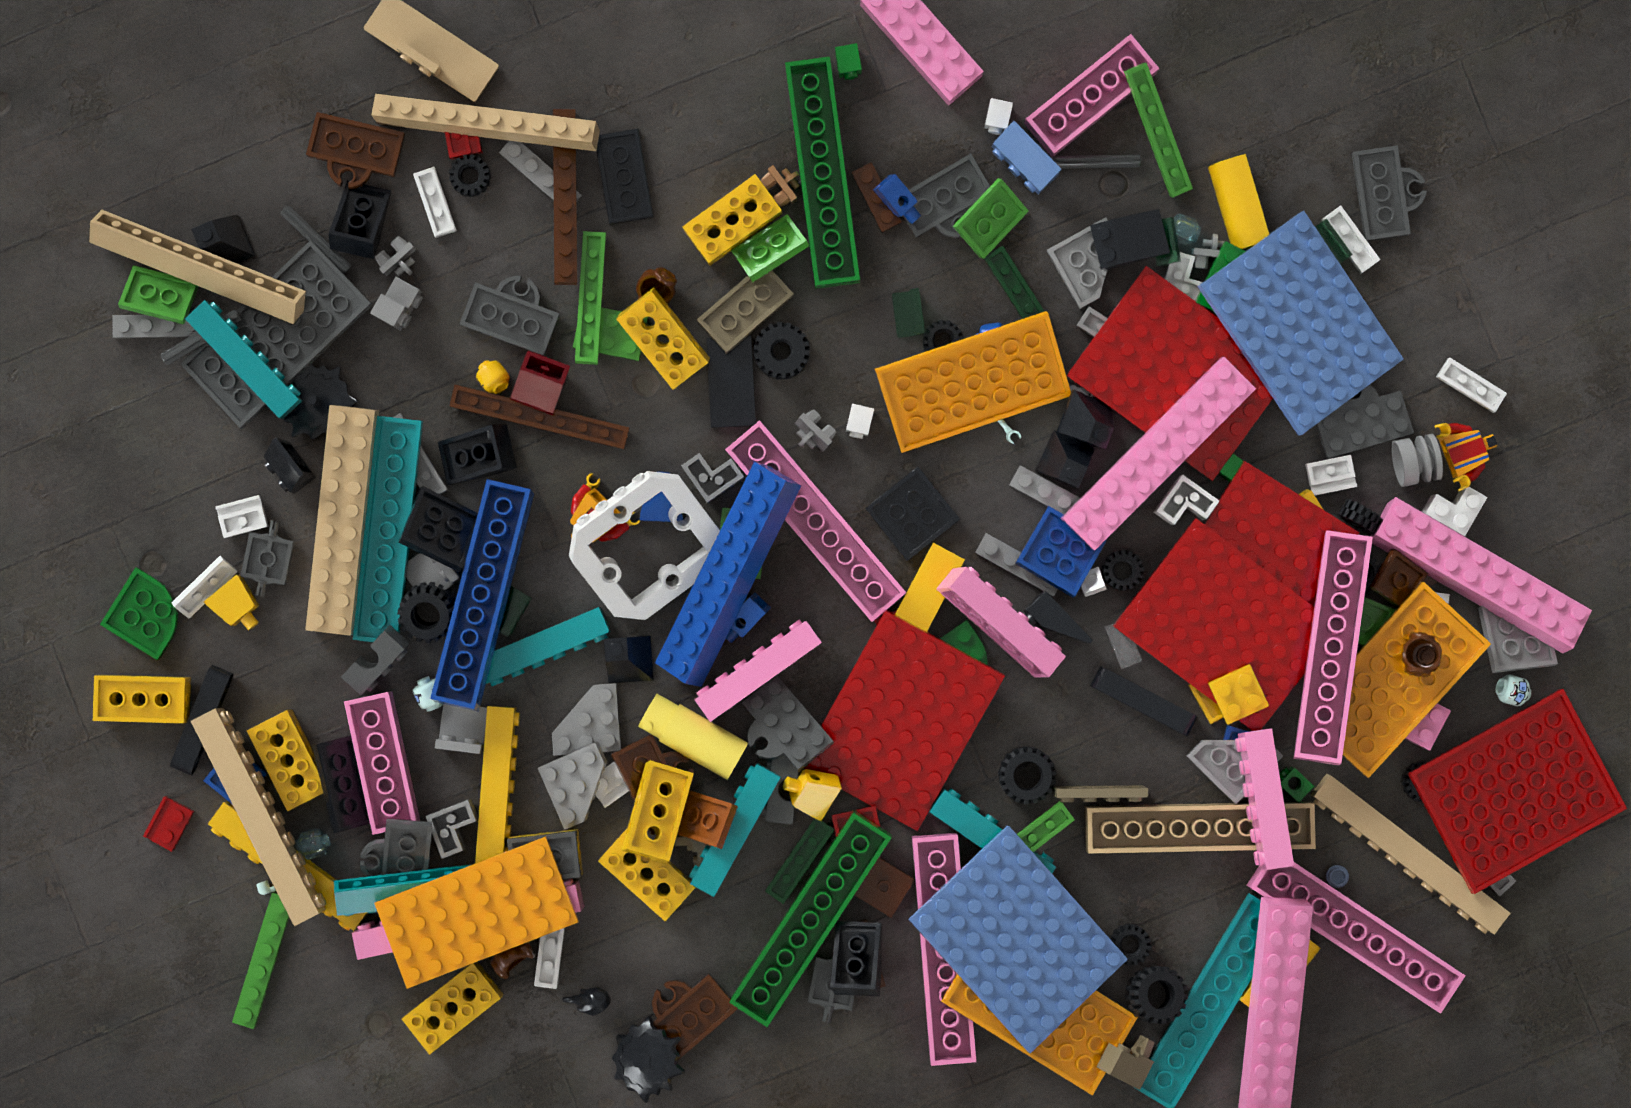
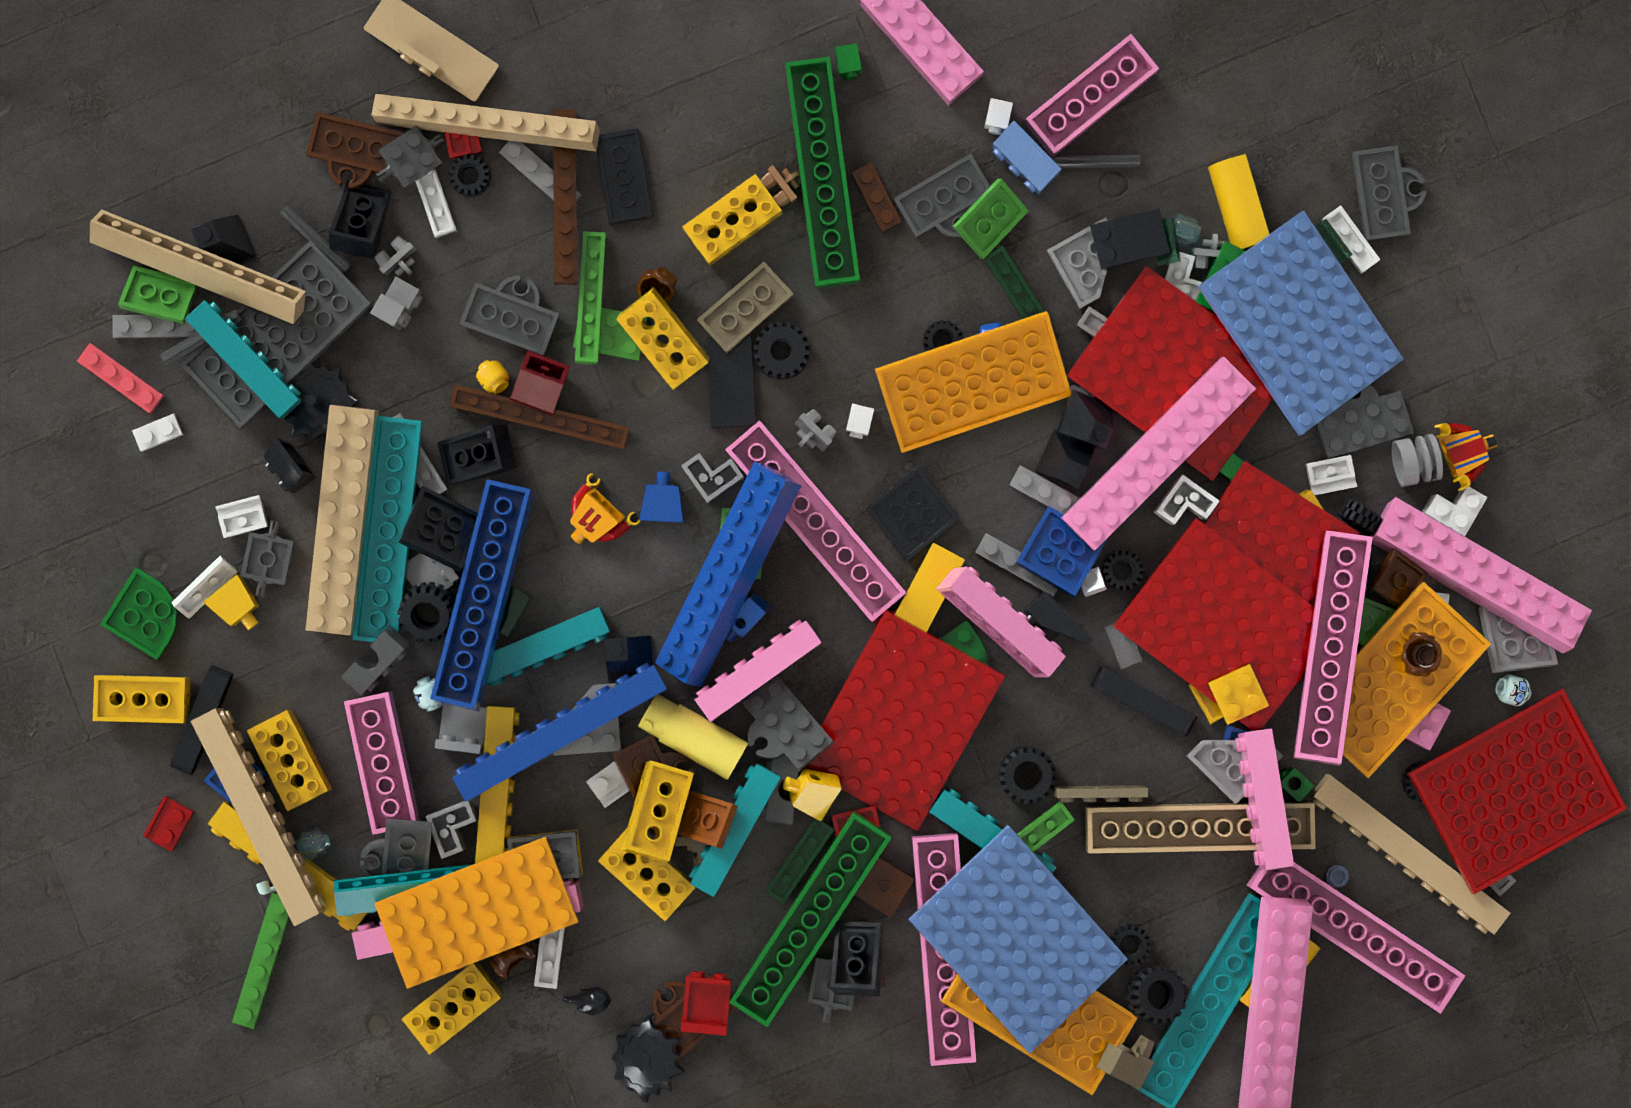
black tile [312,736,370,833] -> none
light grey plate [538,742,607,830] -> none
white panel [569,471,720,620] -> none
bright green plate [731,214,809,282] -> none
blue torso [873,174,921,224] -> none
clear green panel [892,288,925,338] -> none
light aqua hand [998,419,1021,444] -> none
bright green plate [1124,62,1193,198] -> none
white plate [1436,358,1507,413] -> none
none -> coral plate [77,343,164,414]
none -> white plate [132,414,184,452]
none -> dark grey plate [376,126,444,189]
none -> blue brick [452,663,667,802]
none -> red panel [681,971,732,1036]

